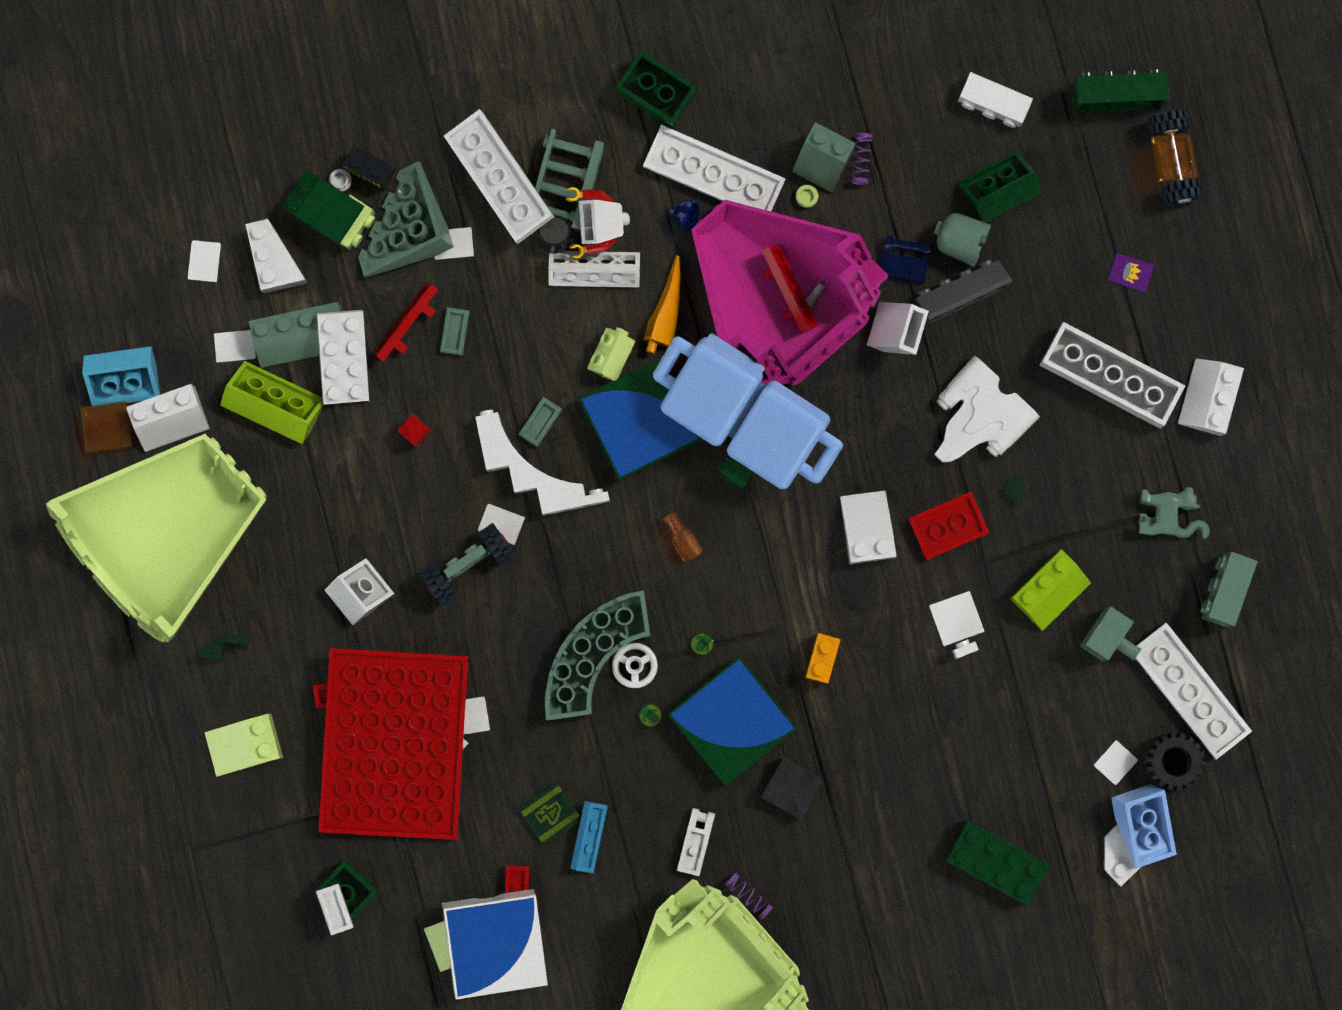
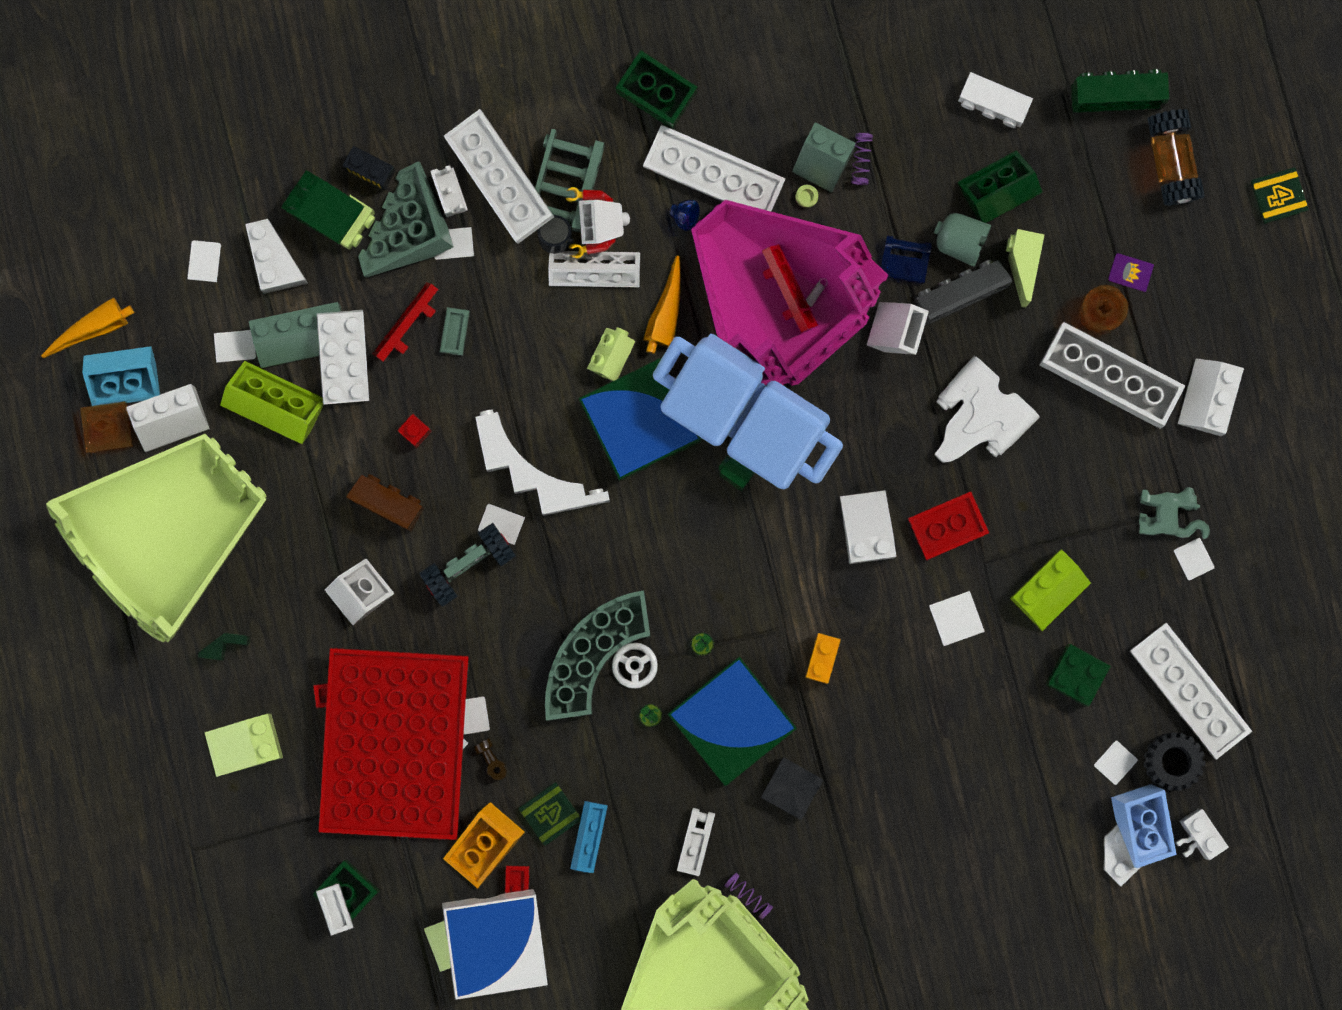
white plate [329,169,352,192] -> none
sand green tile [518,397,562,447] -> none
clear orange arm [663,512,702,563] -> none
dark green brick [944,820,1050,906] -> none
white plate [952,640,978,659] -> none
clear green tile [1003,474,1026,506] -> none
sand green brick [1080,607,1141,661] -> none
sand green brick [1200,552,1258,628] -> none
none -> light orange piece [41,298,134,358]
none -> reddish brown slope [347,474,424,532]
none -> white hinge [431,166,468,217]
none -> light orange slope [443,802,525,889]
none -> dark brown leg [473,738,507,780]
none -> yellowish green slope [1006,229,1044,308]
none -> dark green brick [1045,644,1111,707]
none -> clear orange brick [1079,285,1128,334]
none -> white sticker [1174,538,1214,580]
none -> white brick [1175,808,1229,860]
none -> clear green tile [1251,167,1309,224]

